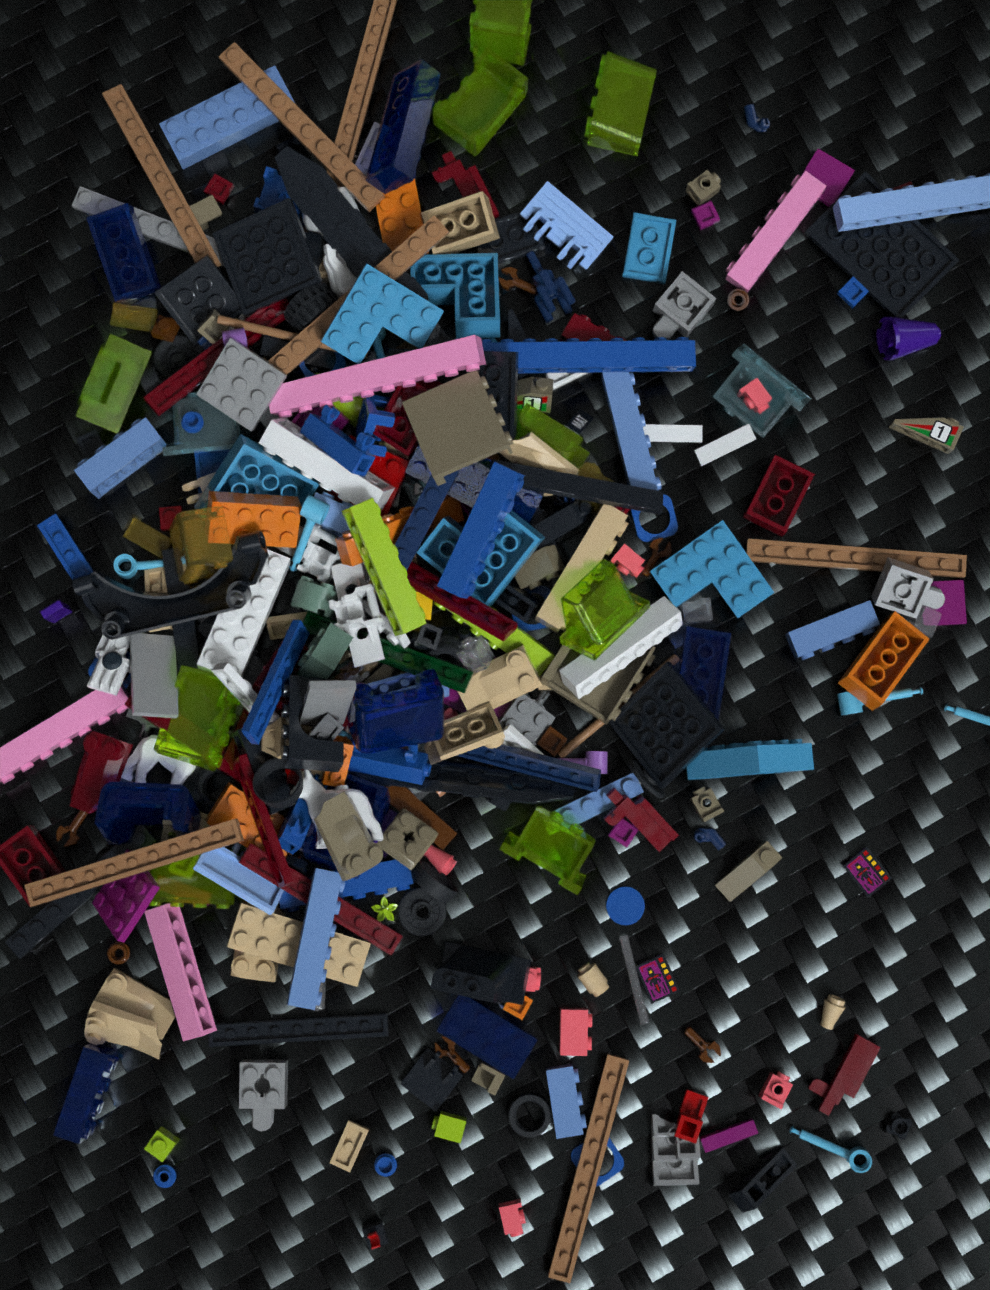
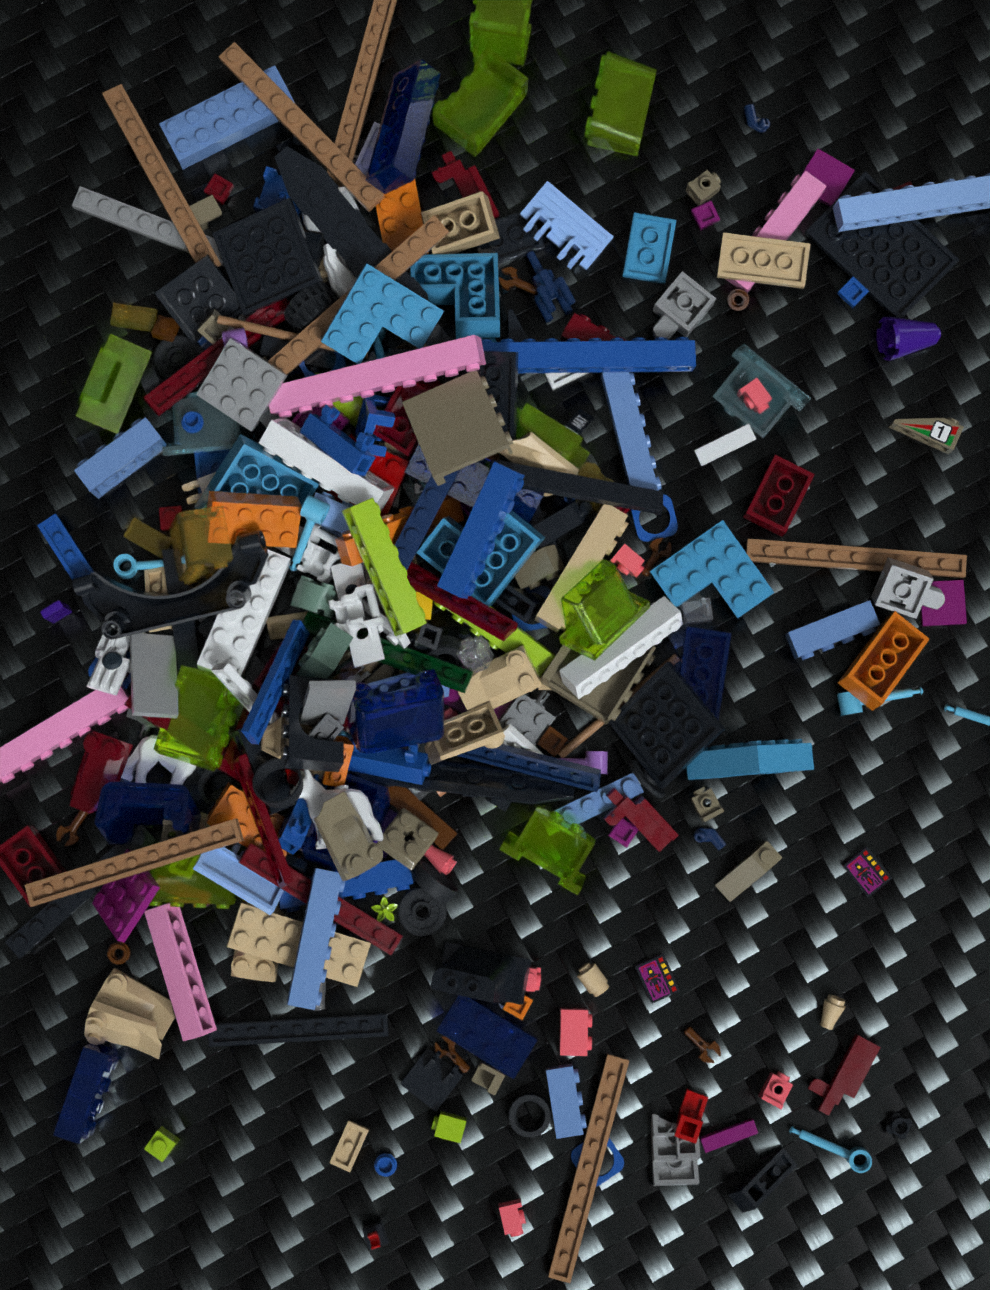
clear blue brick [86,203,161,304] -> none
blue plate [153,1164,177,1188] -> none
light grey brick [239,1059,288,1131] -> none
dark tan slope [517,377,554,413] -> none
blue piece [606,887,645,925] -> none
clear bar [619,935,649,1025] -> none
white sticker [643,424,702,443] -> none
clear panel [909,605,942,639] -> none
none -> tan plate [717,233,810,289]

